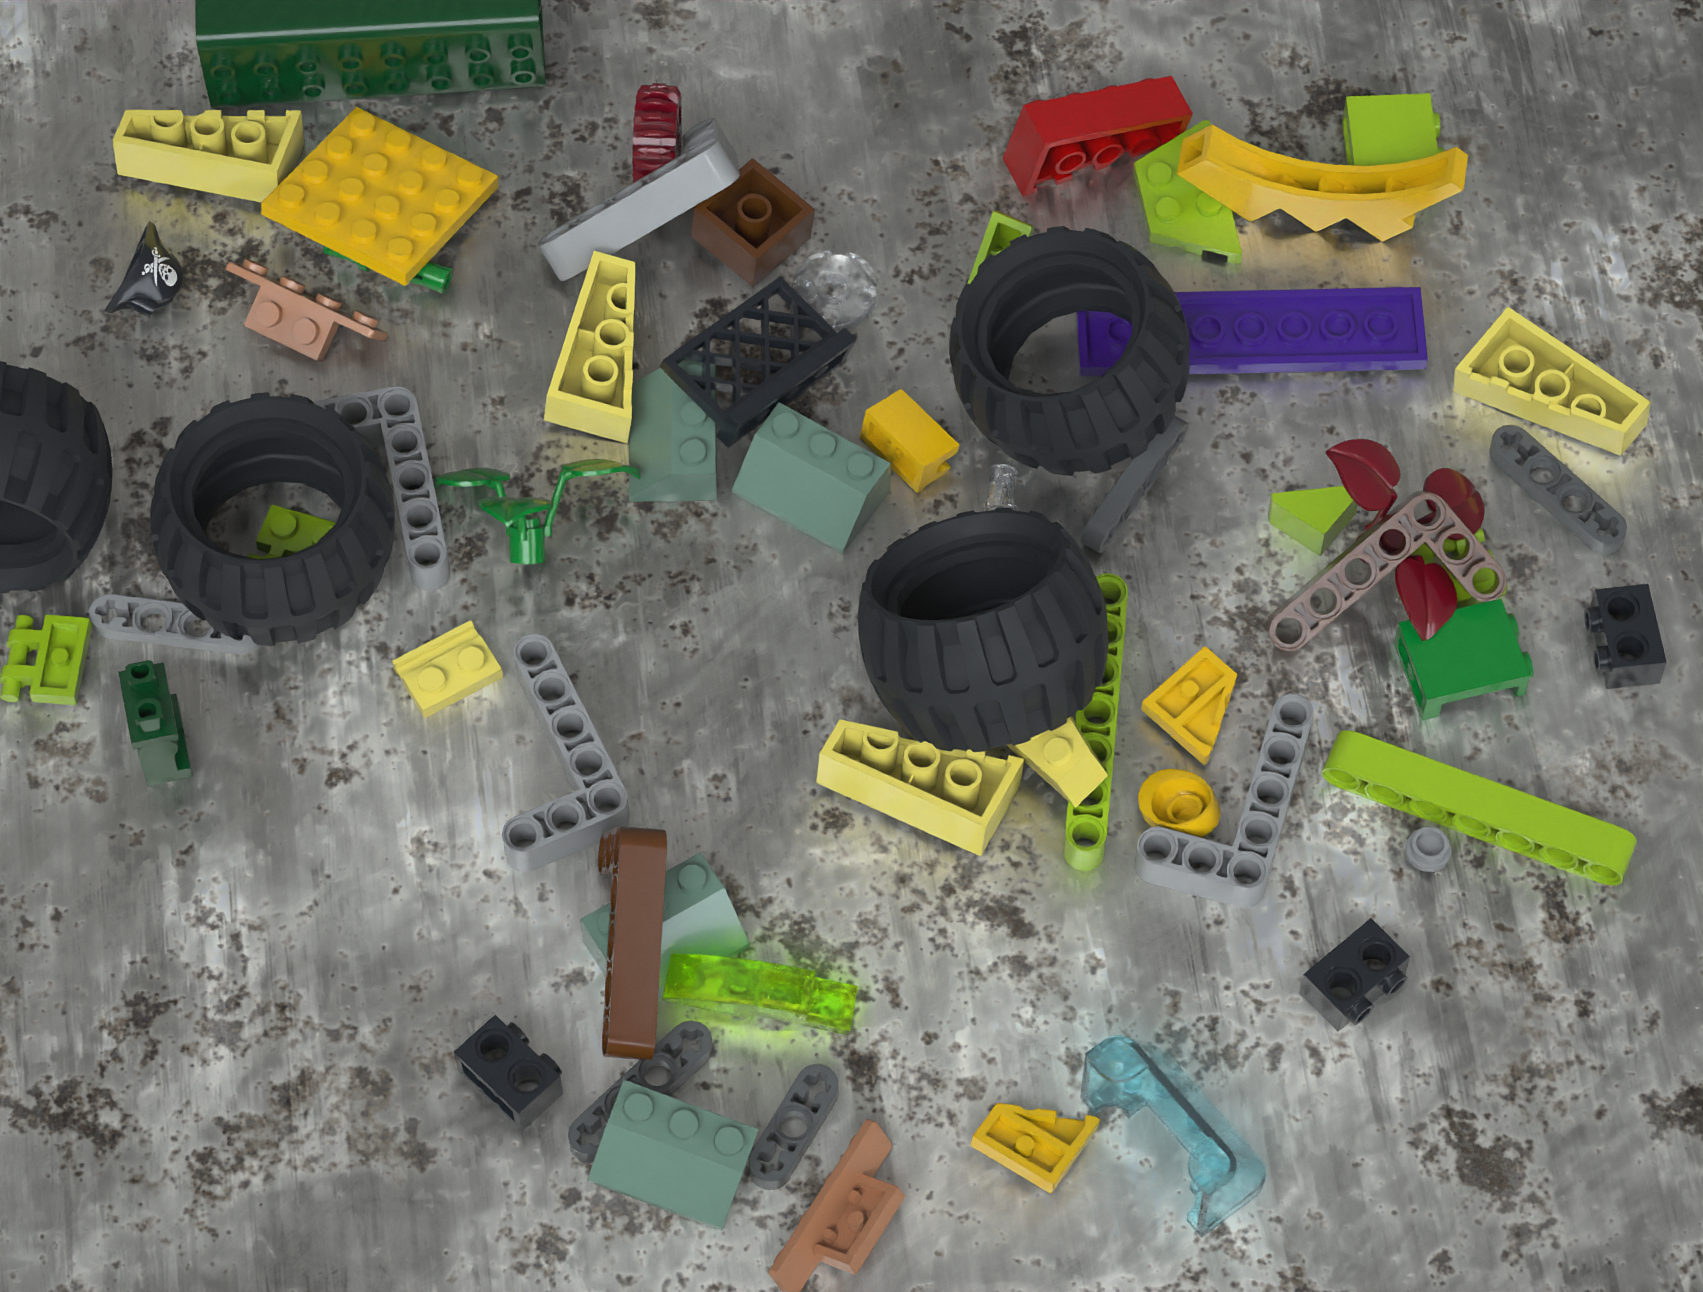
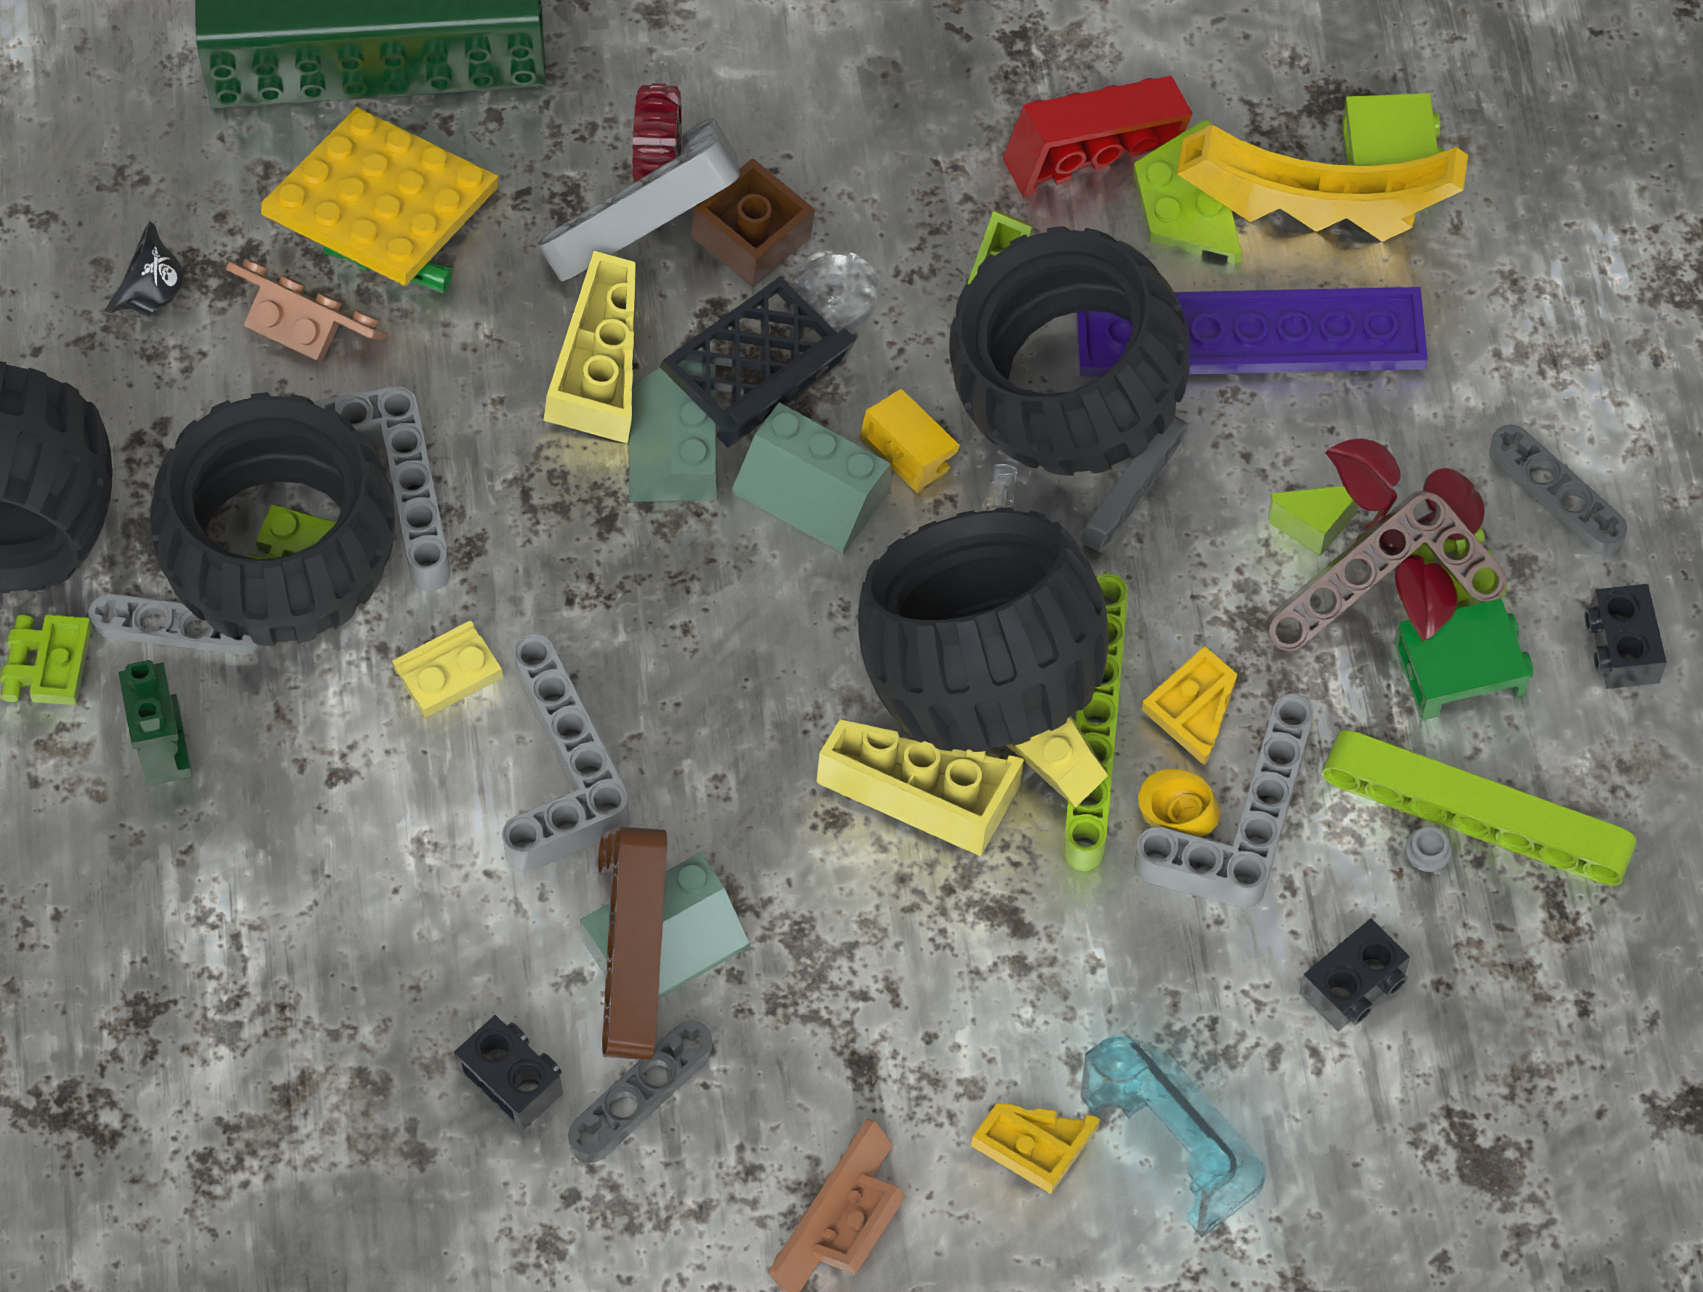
light yellow wedge [112,110,305,202] -> none
green plant [434,459,640,564] -> none
sand green slope [587,1080,759,1231] -> none
clear neon green slope [662,953,858,1035] -> none
dark grey beam [749,1064,839,1190] -> none
light yellow wedge [1453,307,1651,456] -> none

